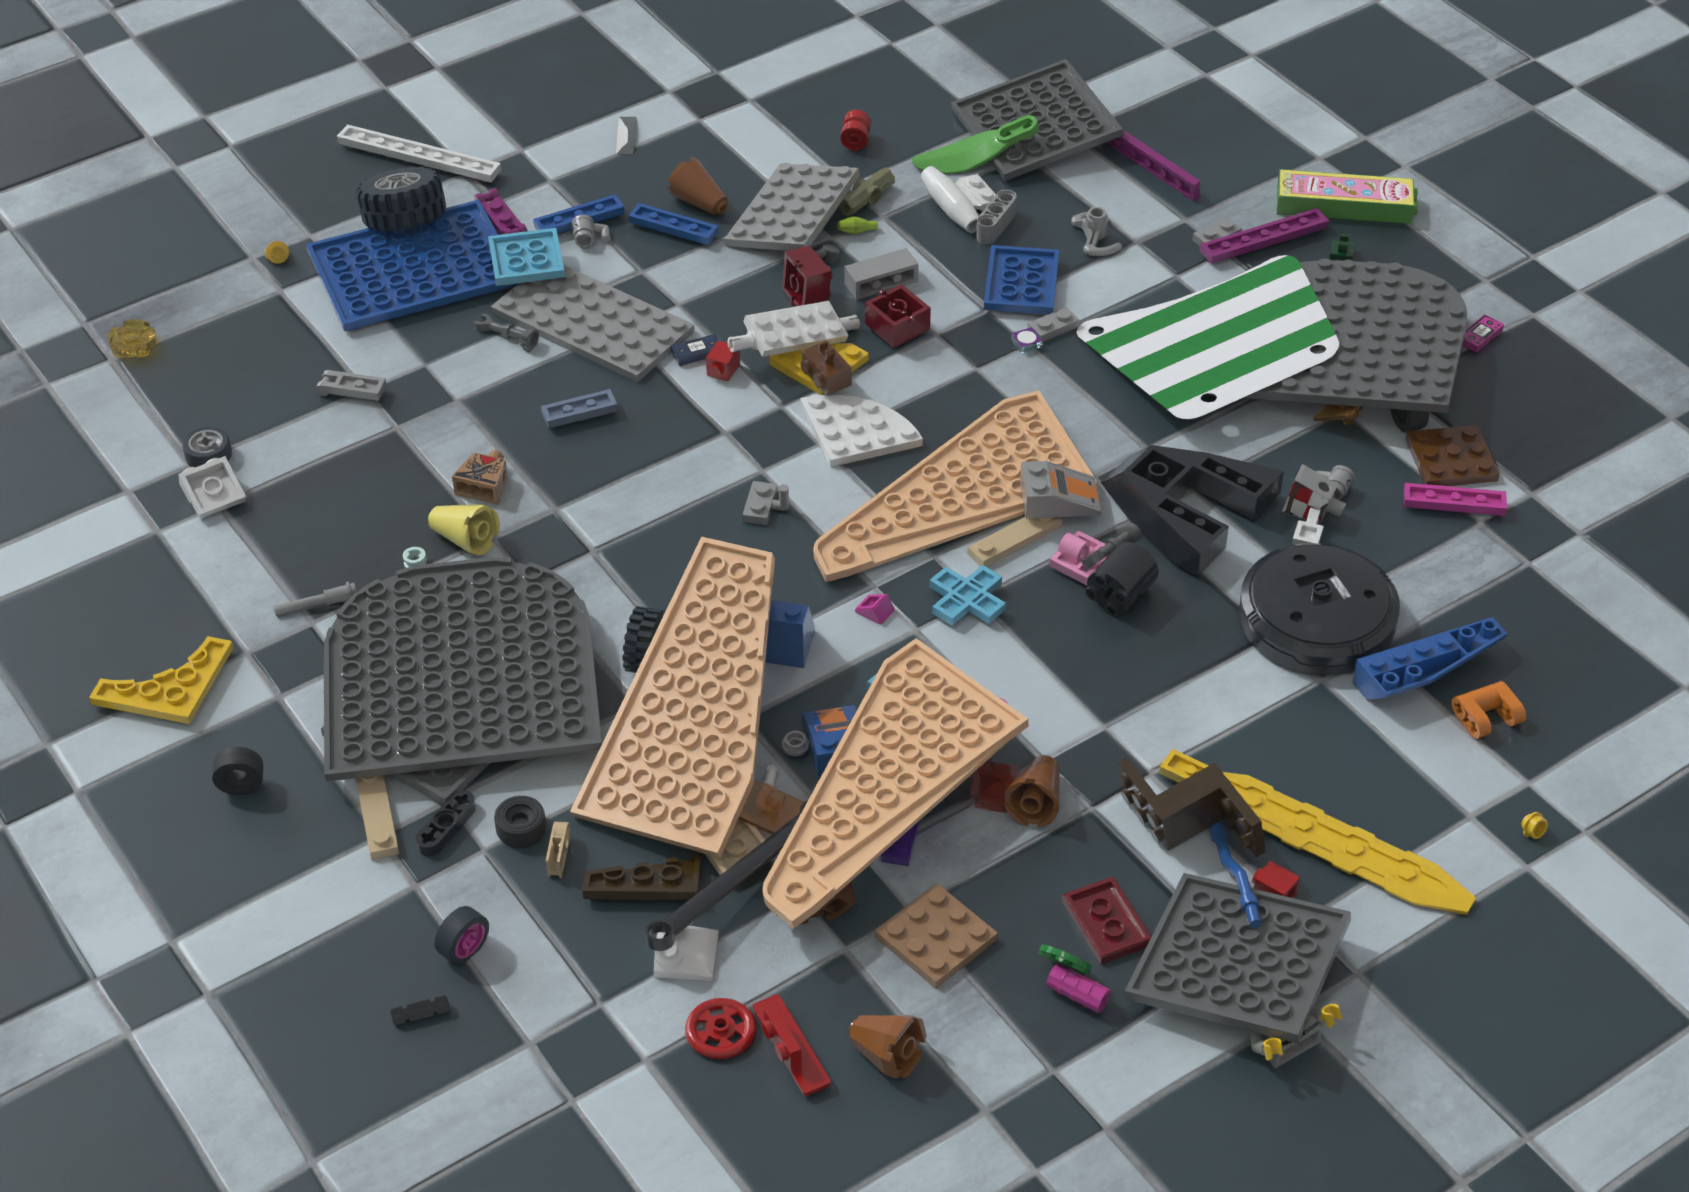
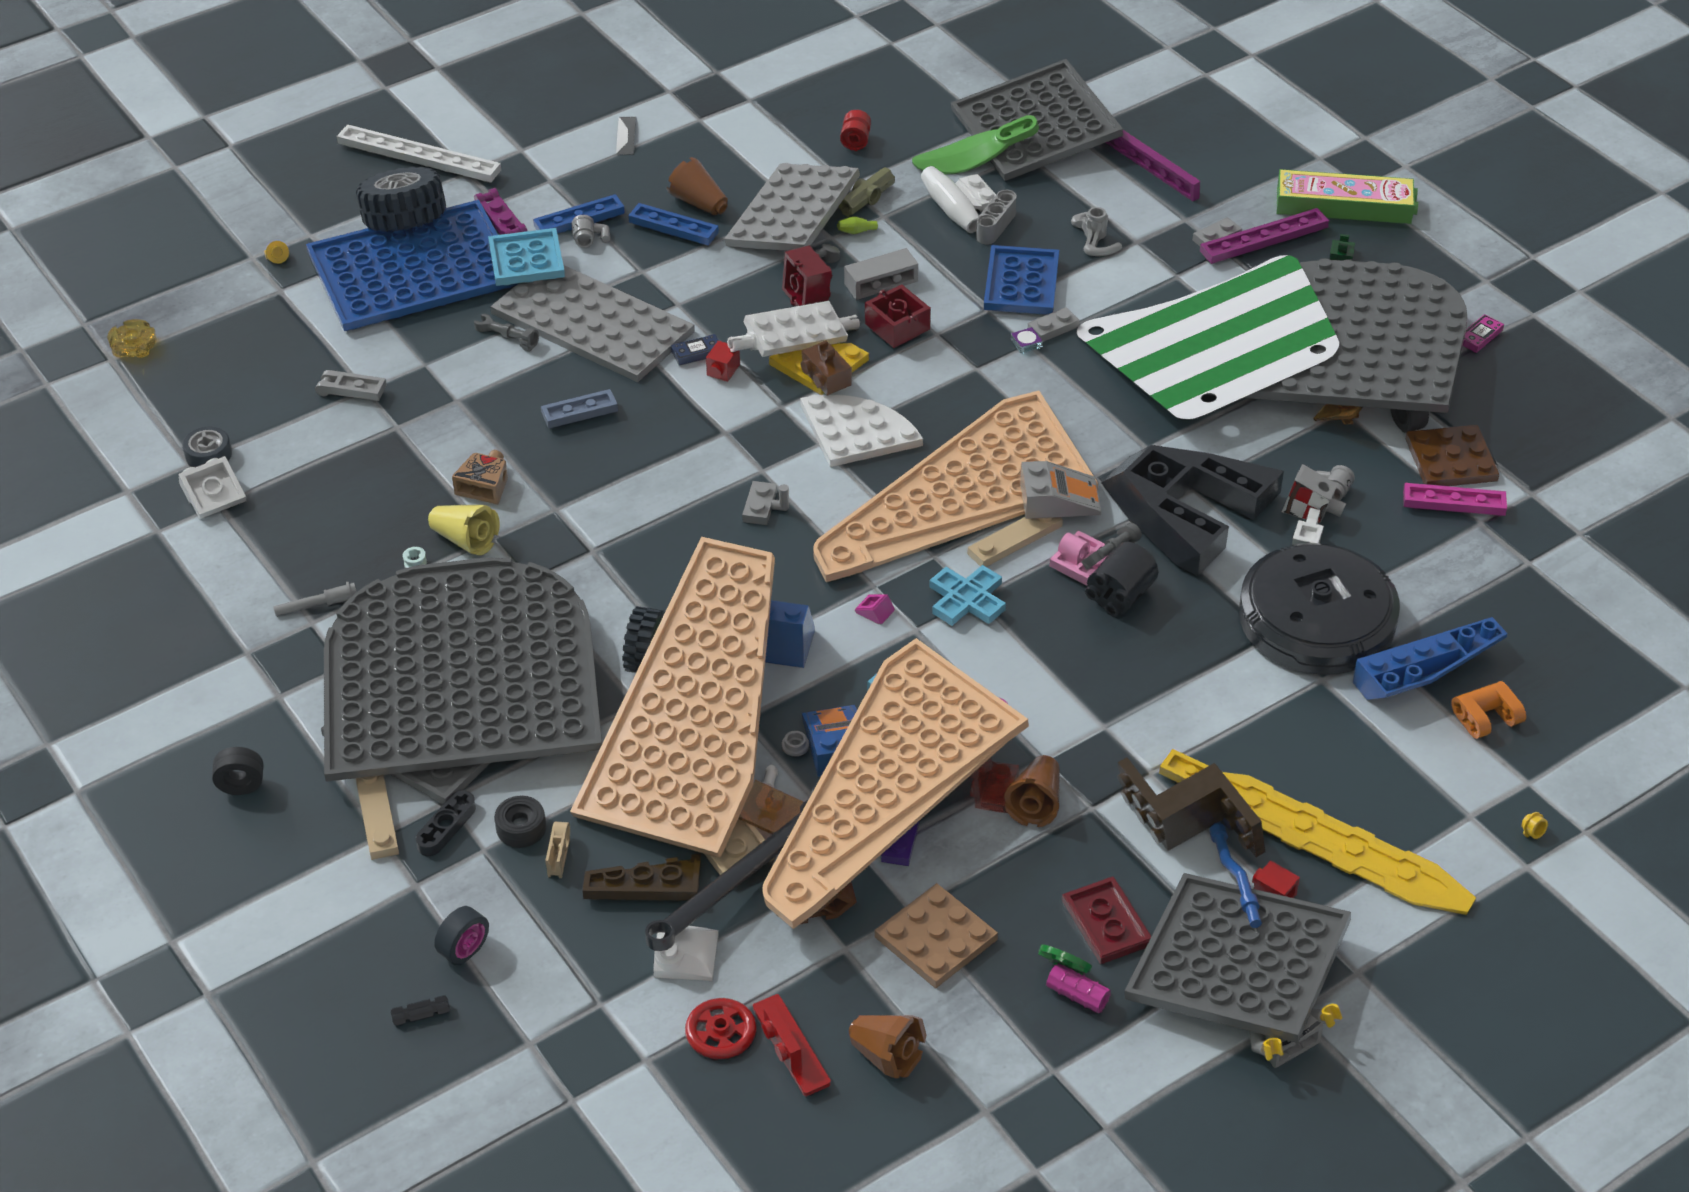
yellow plate [89,636,233,724] -> none

